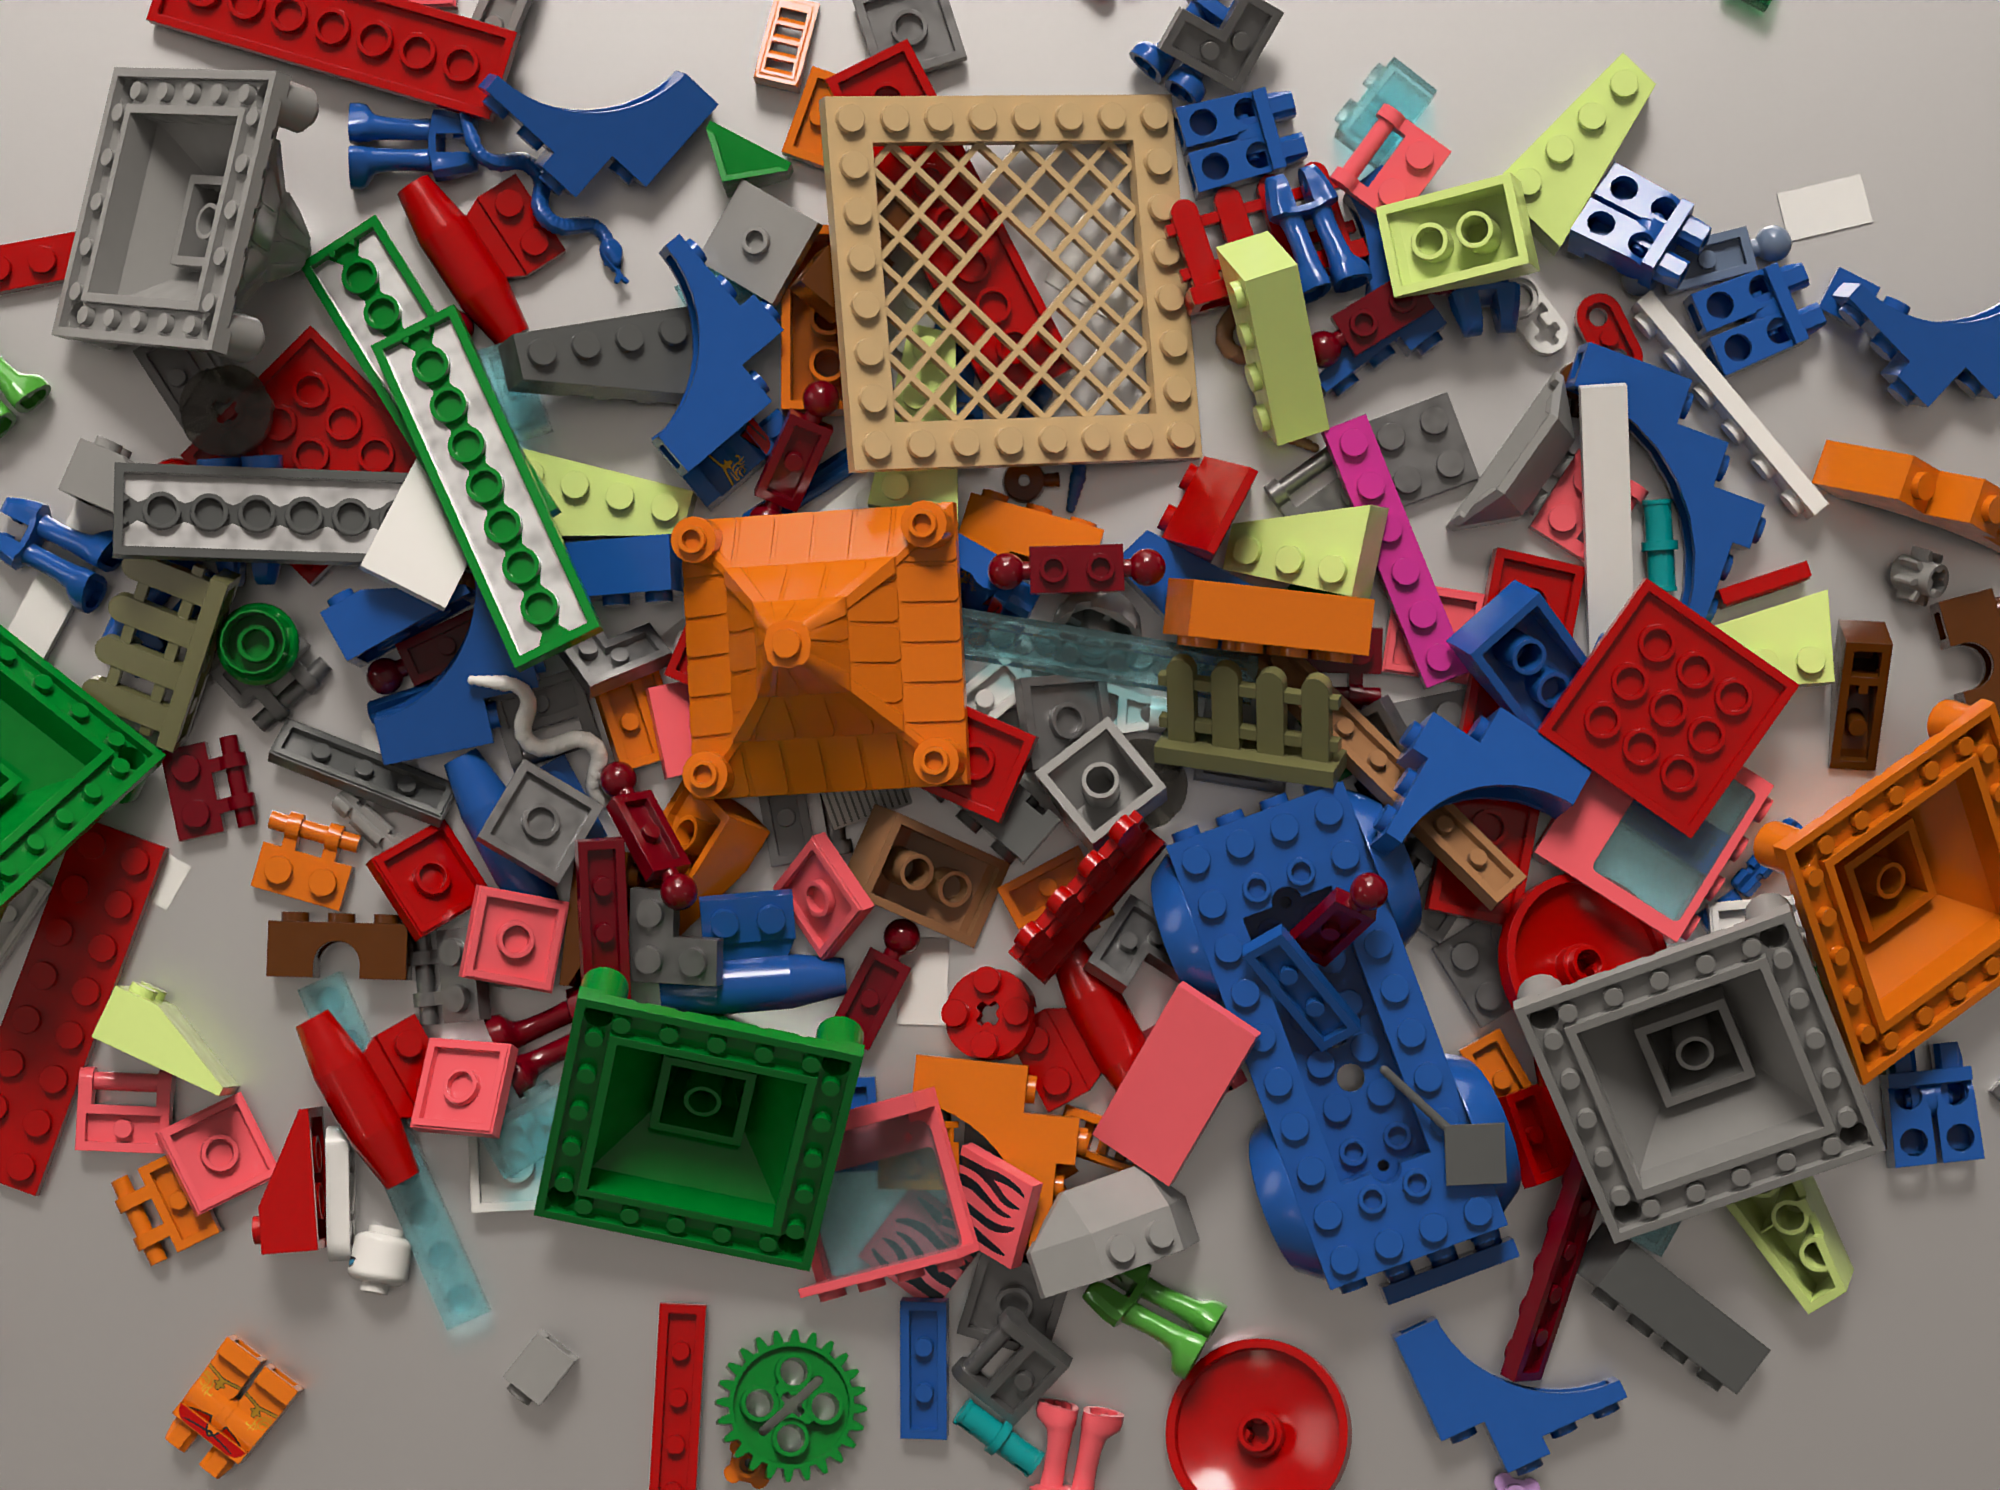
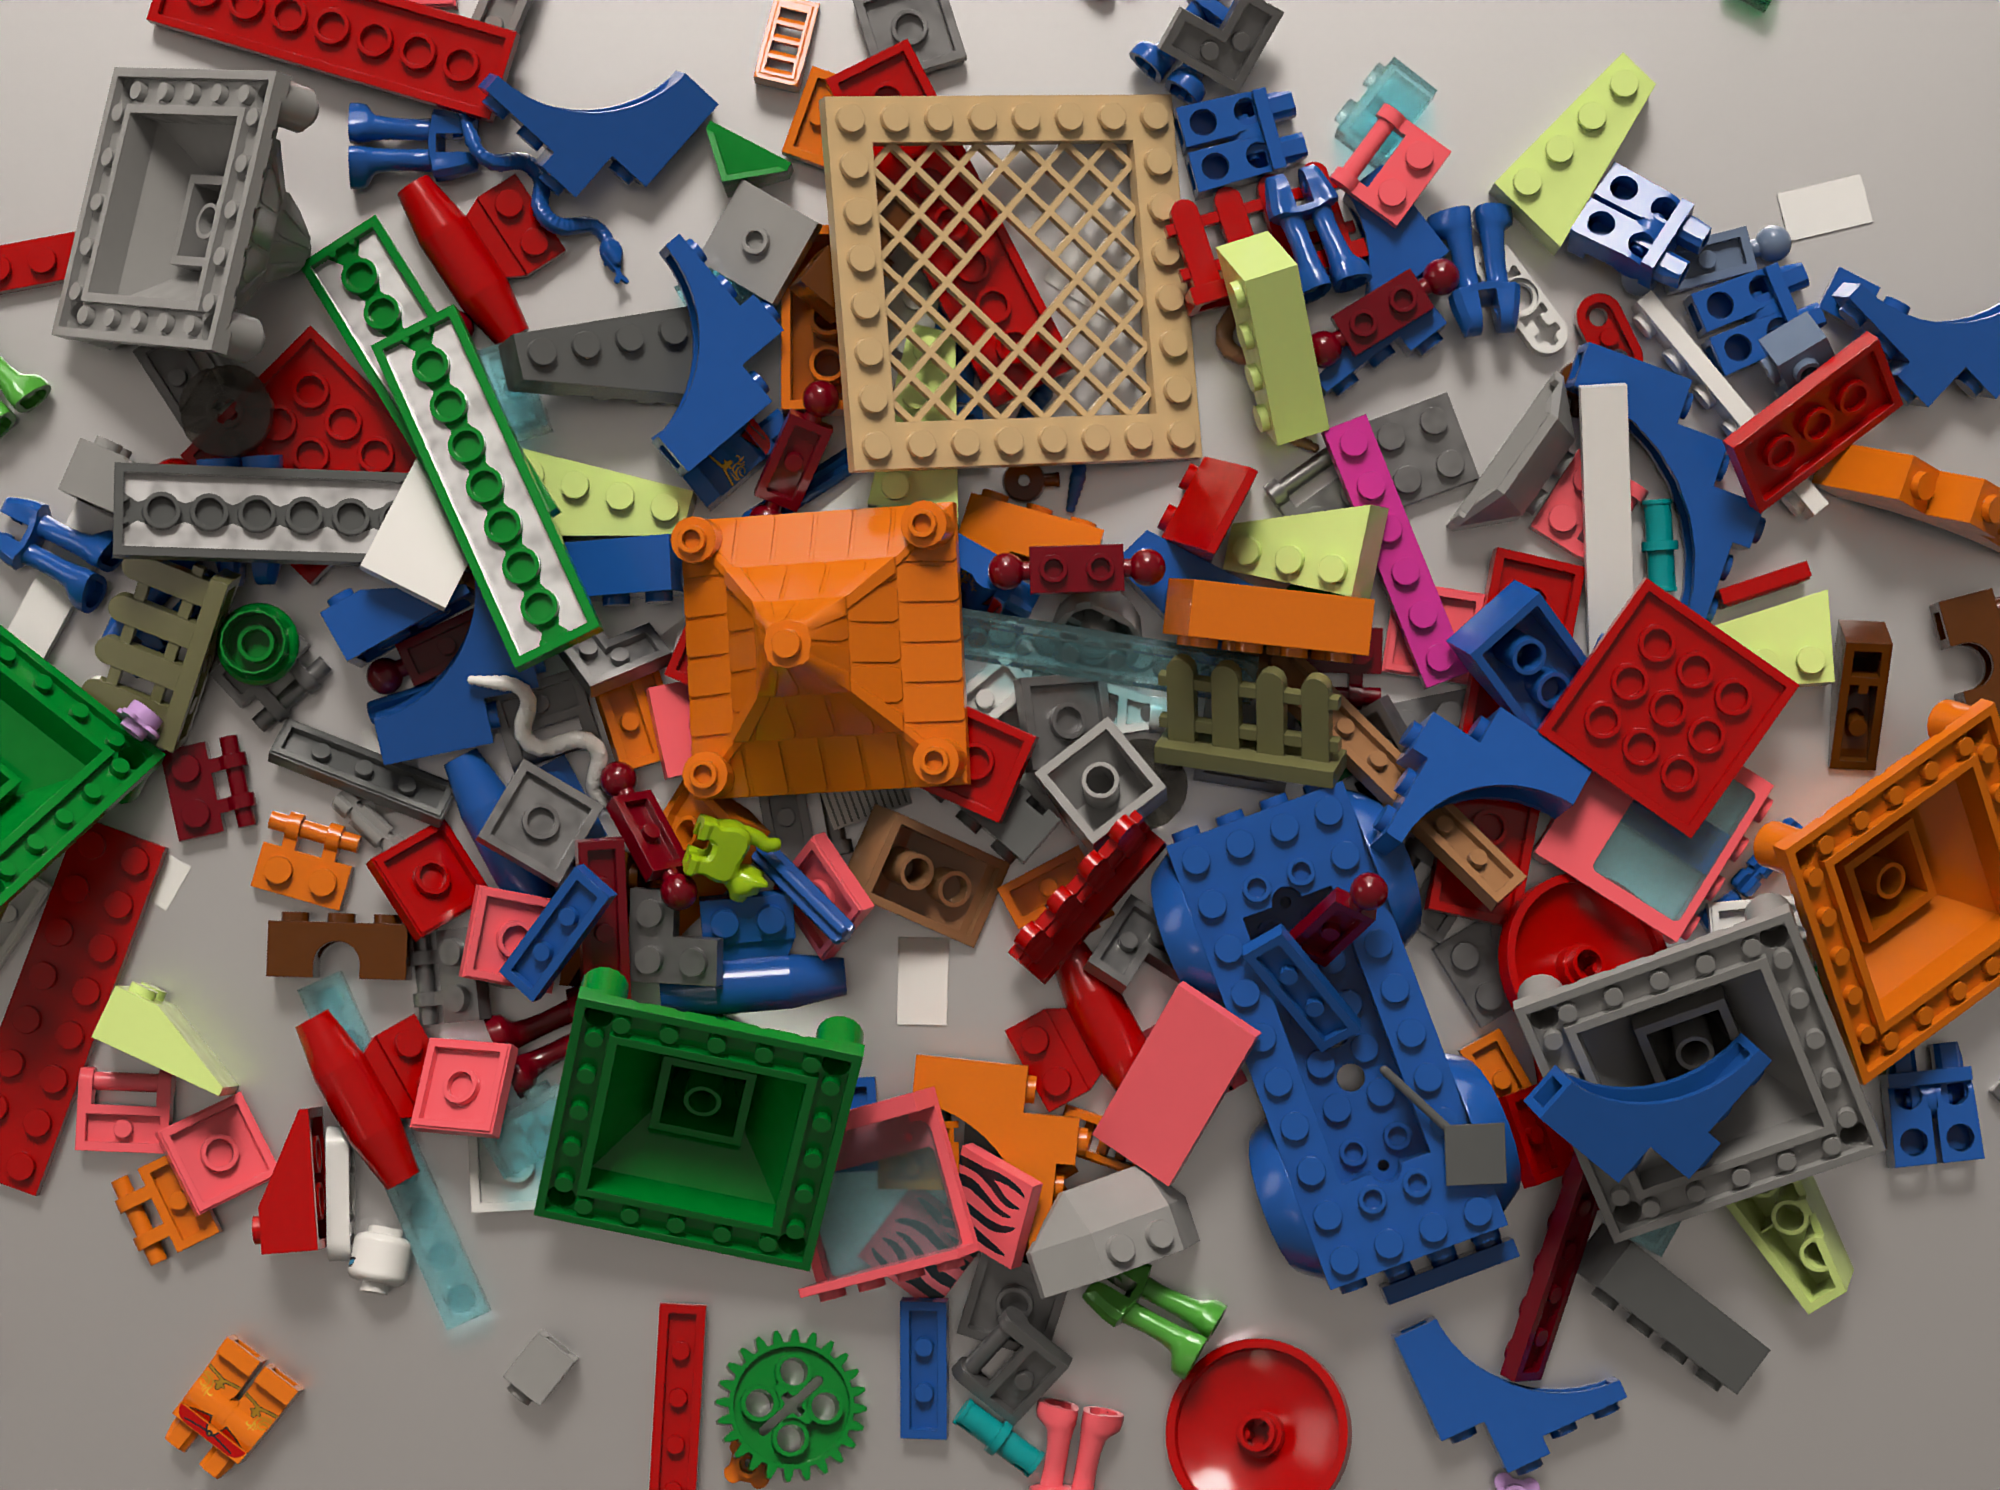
dark red plate [835,919,920,1051] -> none
red plate [941,966,1037,1061] -> none
yellowish green slope [1376,173,1540,299] -> none
light grey gear [1890,546,1949,607] -> none
none -> lavender plate [116,699,163,741]
none -> blue plate [499,864,617,1002]
none -> lime animal [682,814,781,903]
none -> blue axle [751,847,855,945]
none -> blue arch [1524,1033,1773,1183]
none -> red plate [1722,331,1904,514]
none -> sand blue brick [1758,311,1835,399]

